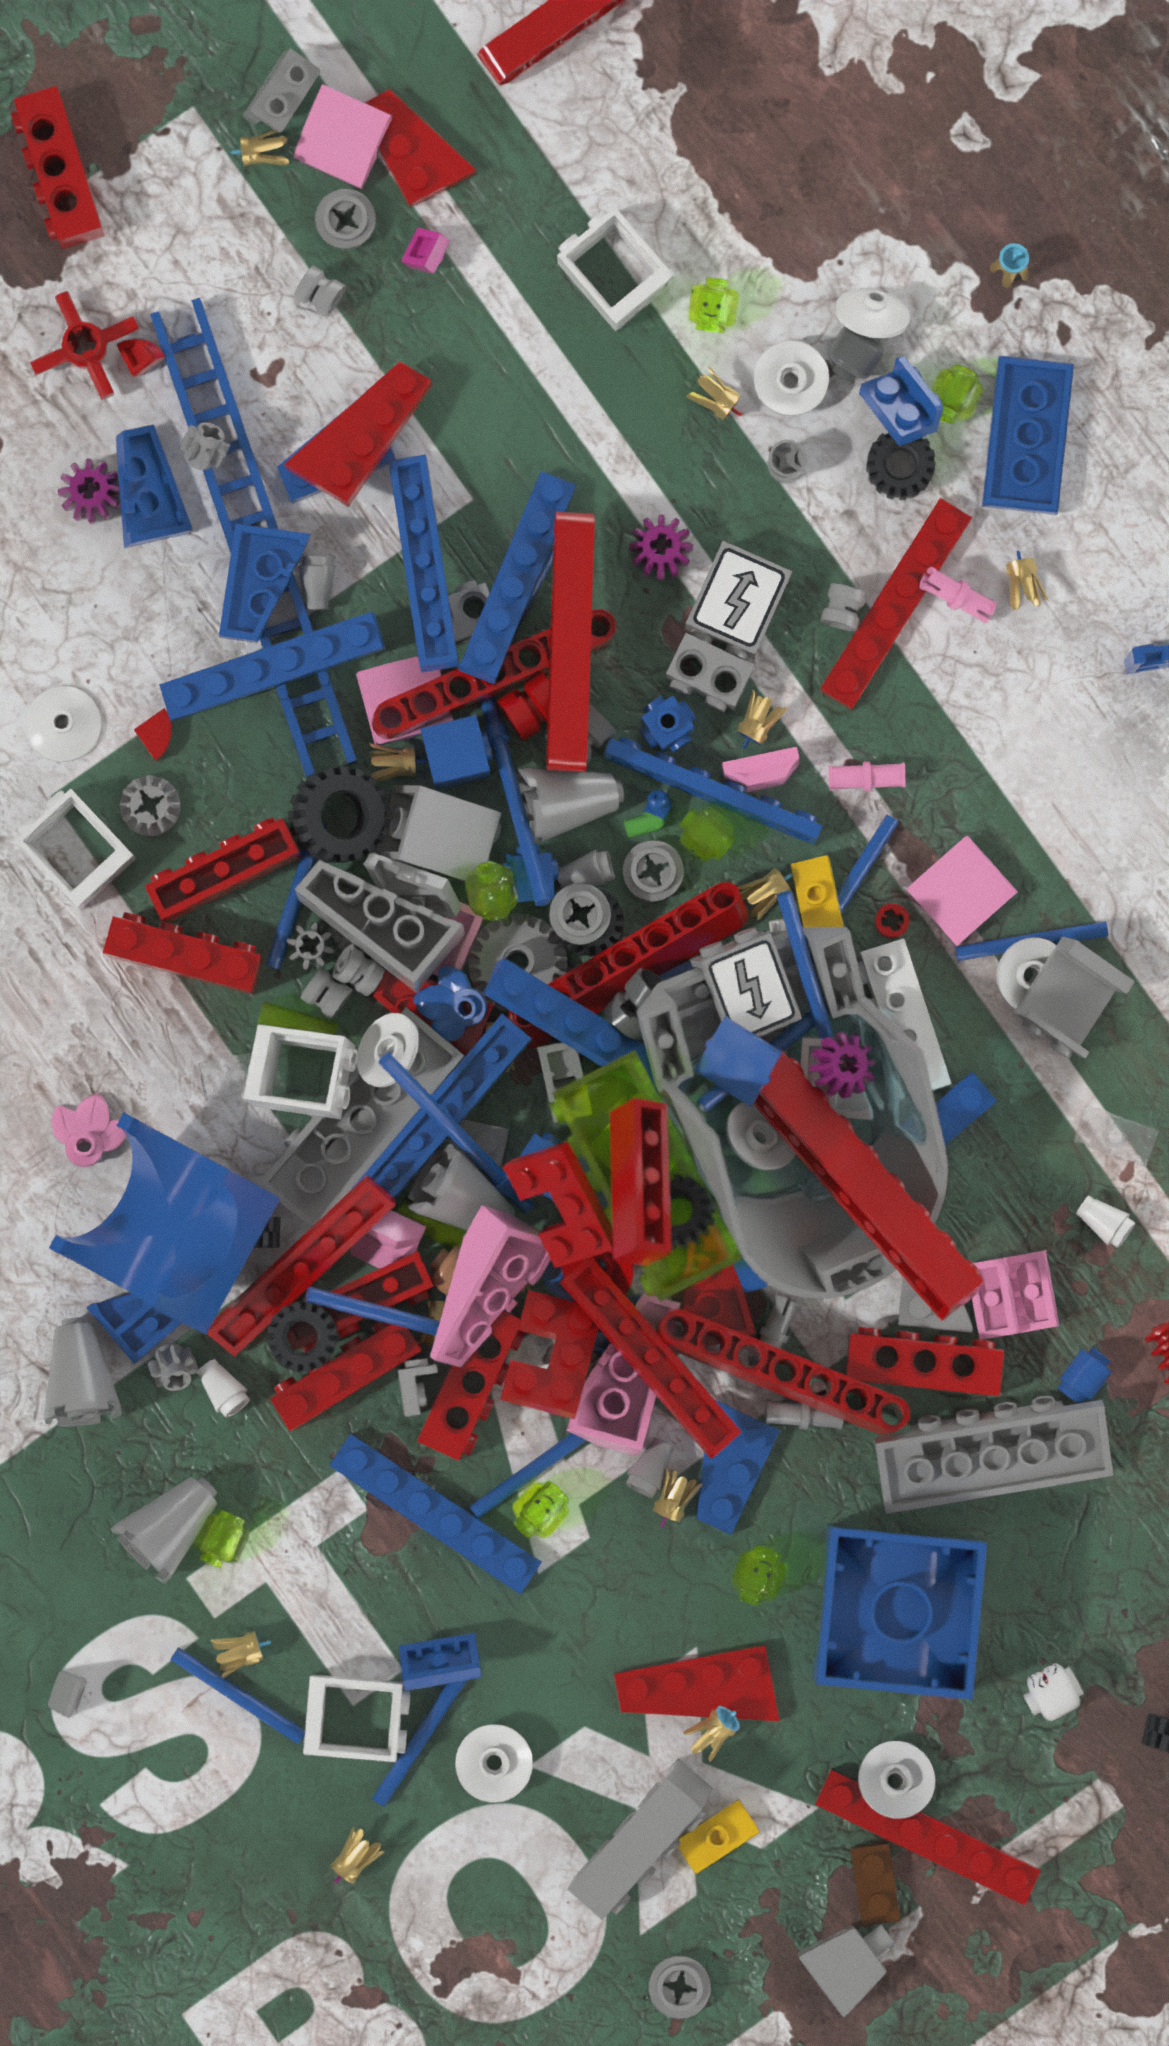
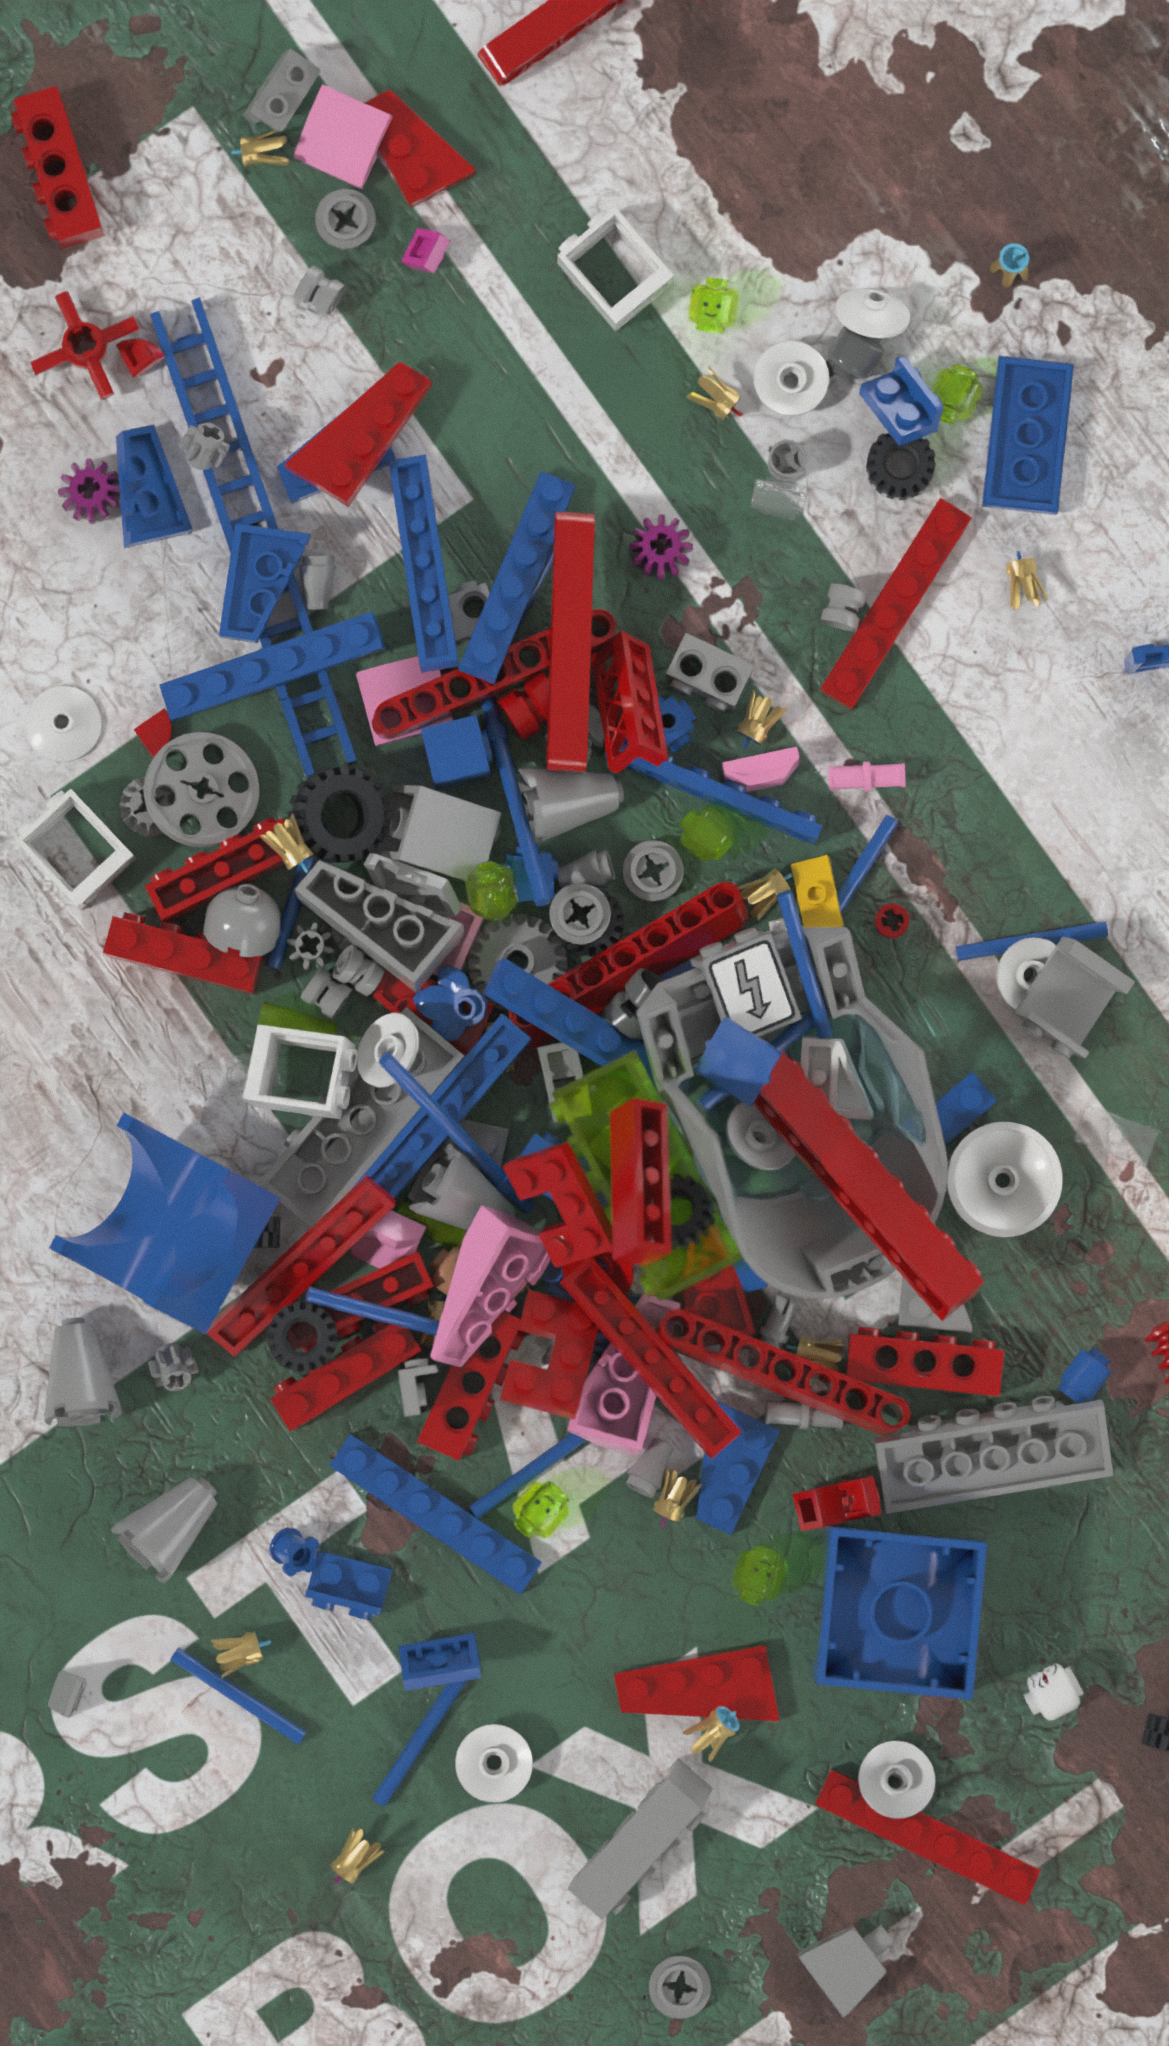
bright pink plate [52,1094,126,1167] -> none
blue wing [86,1294,182,1364] -> none
clear neon green head [193,1509,250,1569] -> none
white cone [197,1359,250,1418] -> none
white window [303,1674,410,1762] -> none
pearl gold piece [370,743,427,782] -> none
arm [623,790,671,839] -> none
yellow plate [677,1798,760,1875] -> none
panel [685,541,792,661] -> none
magenta gear [809,1032,877,1099] -> none
reddish brown plate [850,1842,901,1927] -> none
white brick [857,938,951,1100] -> none
bright pink slope [906,835,1018,946] -> none
bright pink pin [920,567,997,623] -> none
bright pink slope [972,1250,1060,1340] -> none
white cone [1076,1196,1135,1248] -> none
none -> light grey wedge [144,732,259,847]
none -> light grey cylinder [203,884,280,957]
none -> pearl gold piece [260,814,313,873]
none -> blue brick [269,1527,319,1577]
none -> blue bracket [305,1550,392,1621]
none -> red fence [591,630,668,774]
none -> clear brick [750,477,808,521]
none -> pearl gold piece [786,1335,846,1372]
none -> red brick [792,1476,882,1531]
none -> white dish [947,1122,1062,1237]

